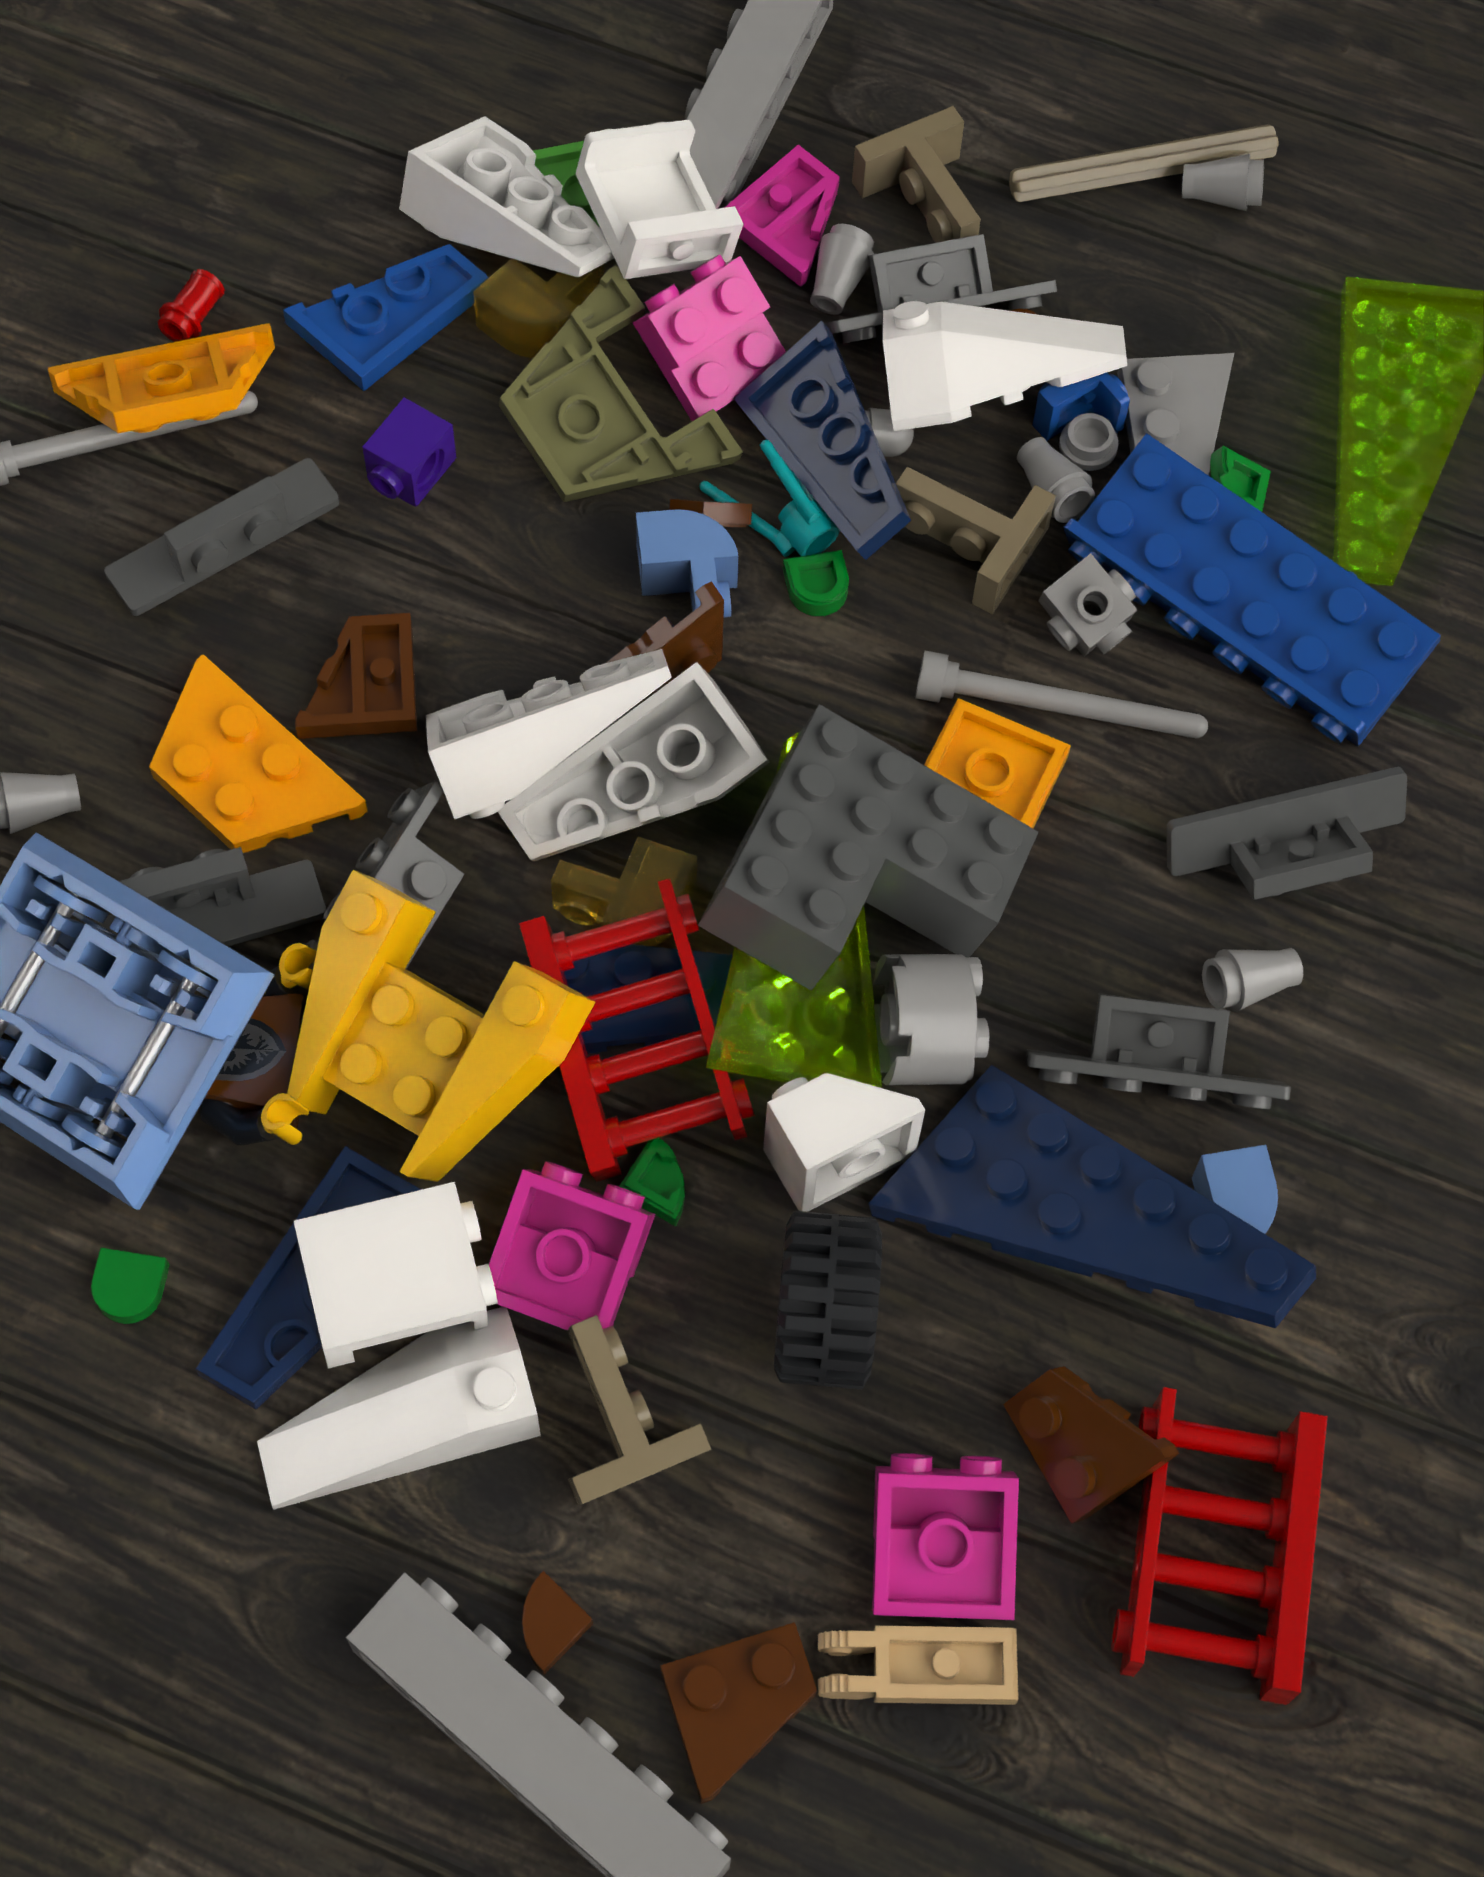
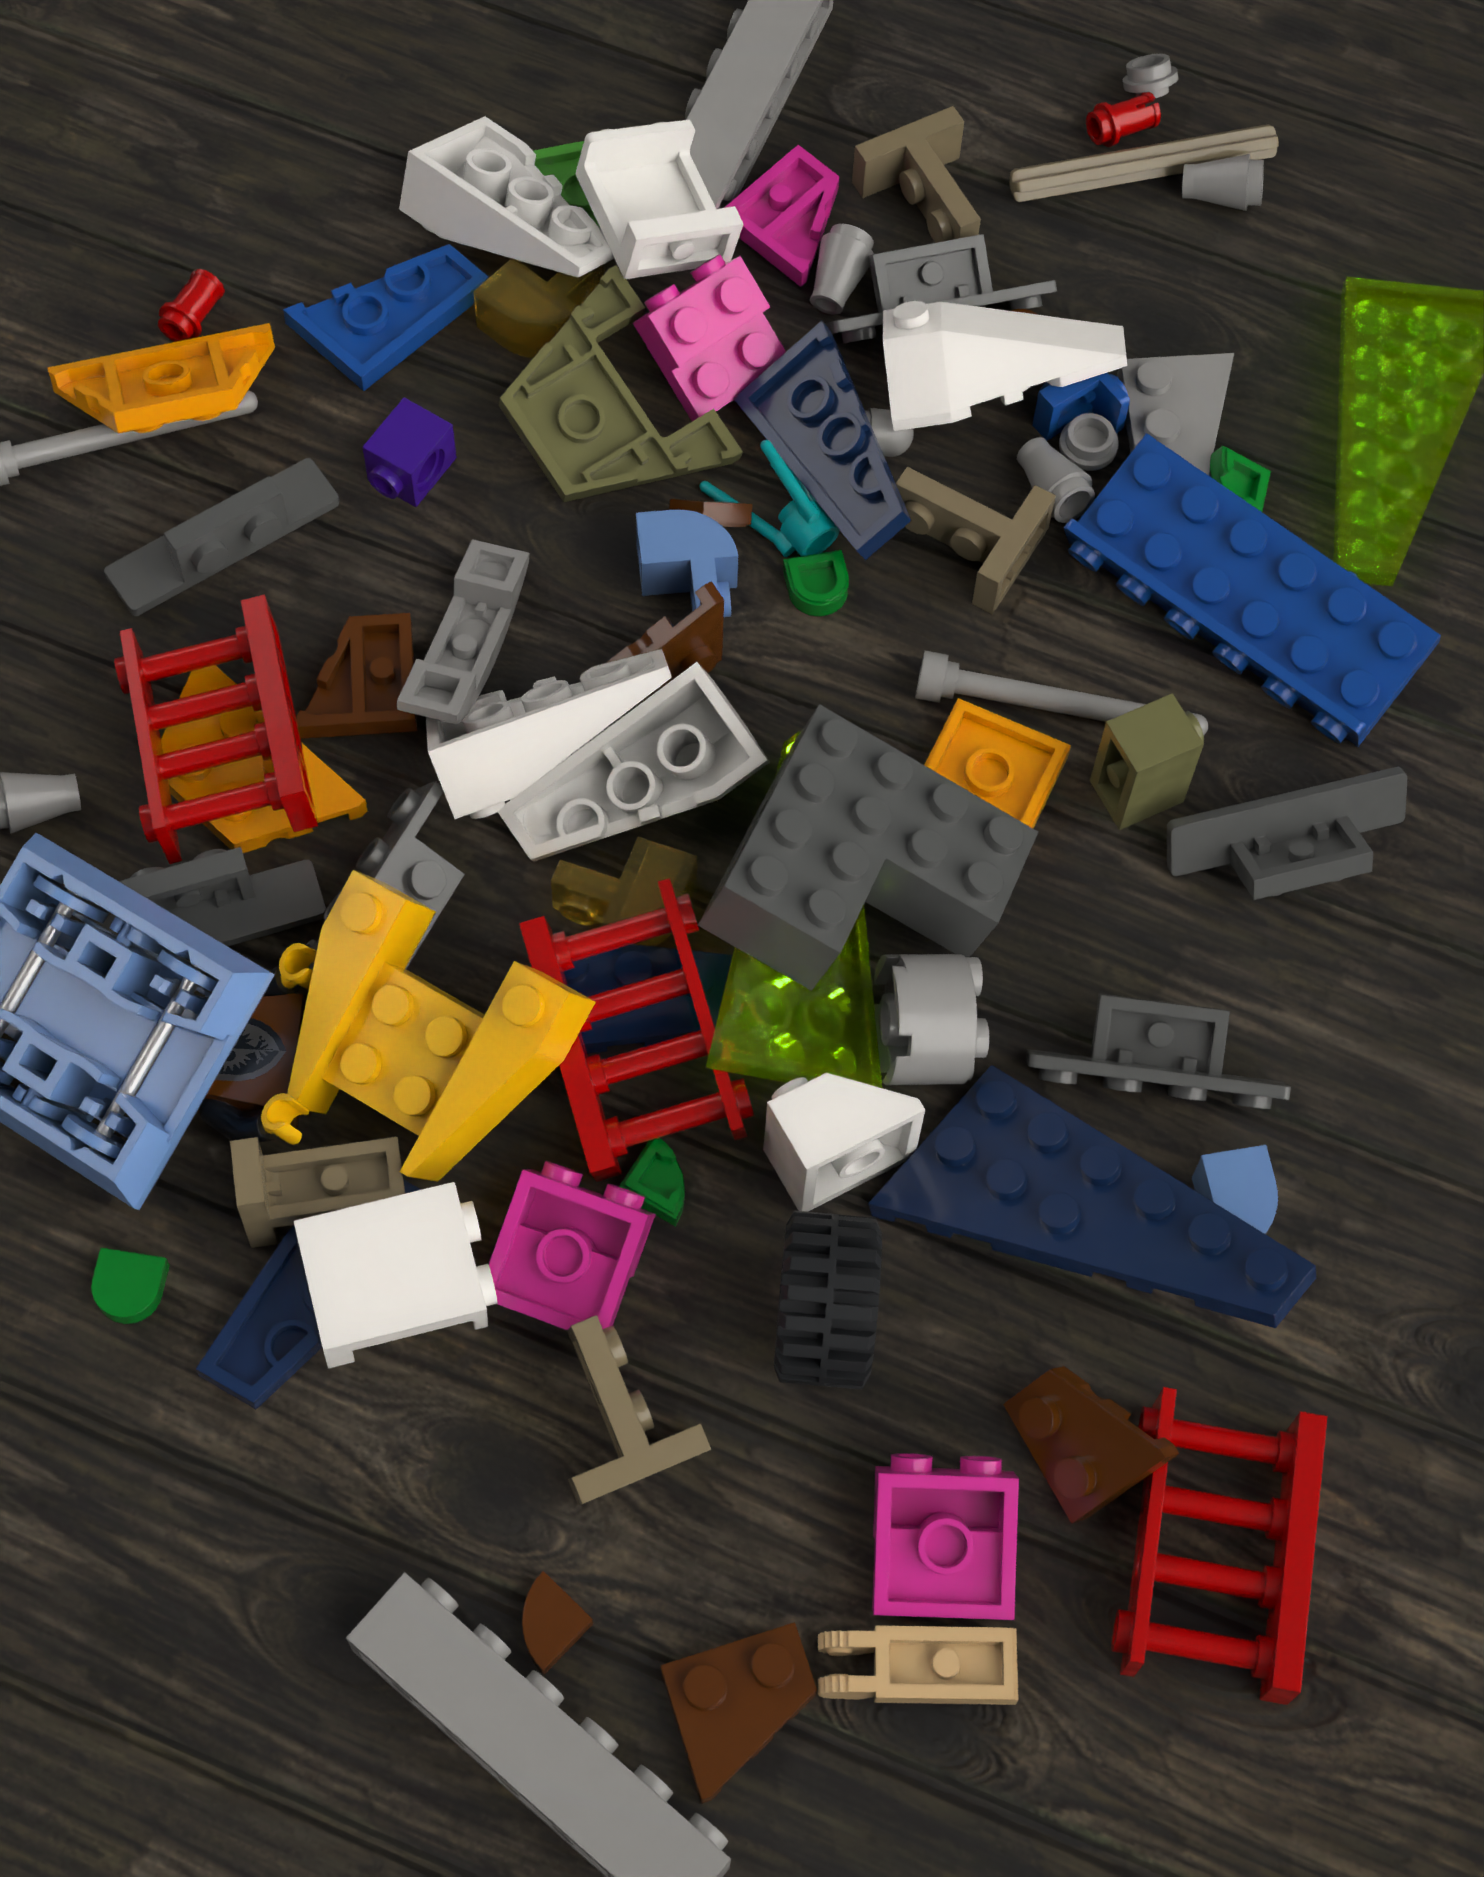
white wedge [257,1307,541,1510] -> none
light grey brick [1038,553,1137,656] -> none
light grey cone [1202,948,1303,1012] -> none
none -> red fence [114,594,318,864]
none -> dark tan bracket [230,1137,405,1248]
none -> light grey slope [397,539,530,724]
none -> red pin [1086,92,1161,147]
none -> olive brick [1090,693,1204,830]
none -> light grey plate [1123,54,1178,98]

